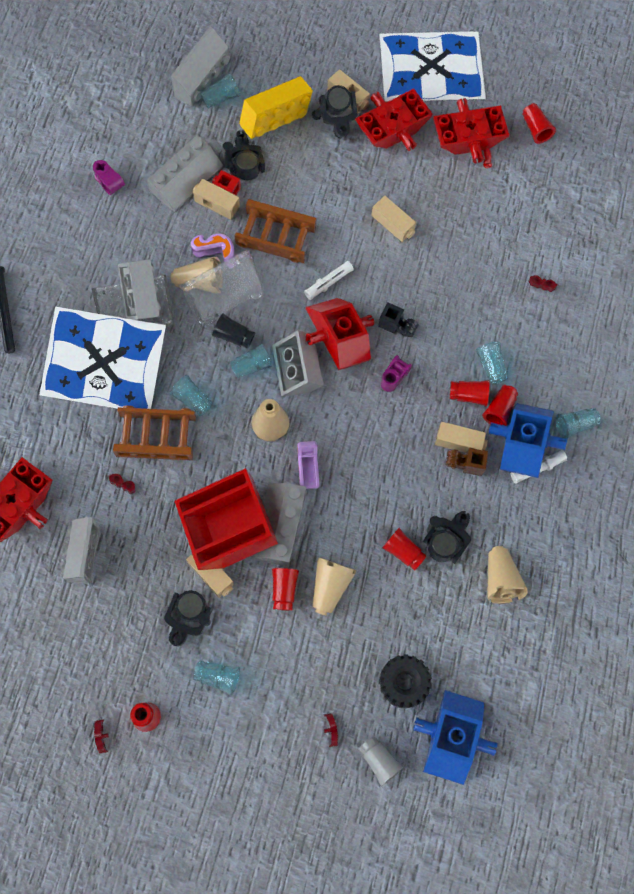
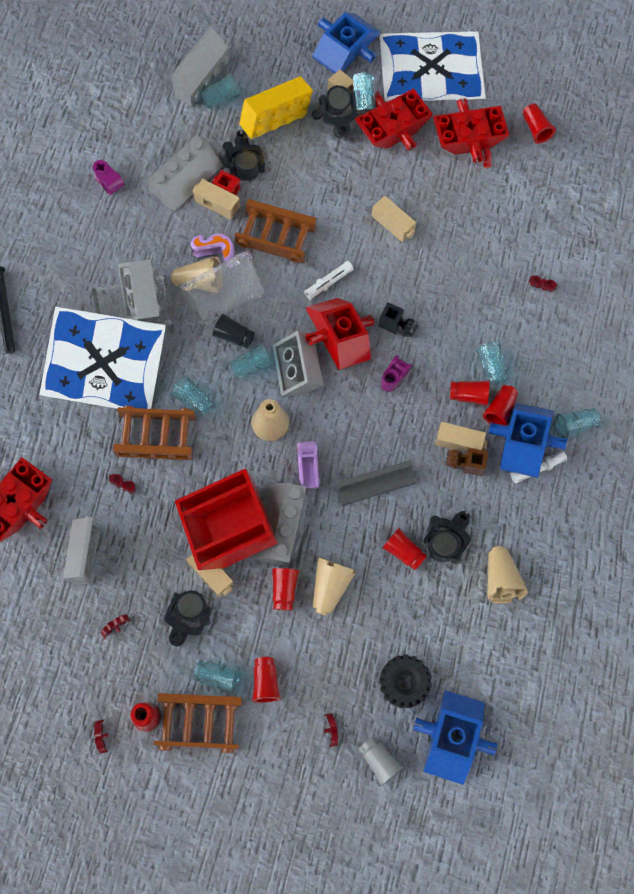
none -> dark red piece [100,614,131,639]
none -> dark orange fence [154,693,242,753]
none -> red plant [252,657,281,703]
none -> blue slope [312,12,381,74]
none -> dark grey fence [336,460,416,506]
none -> clear light blue slope [353,72,375,111]

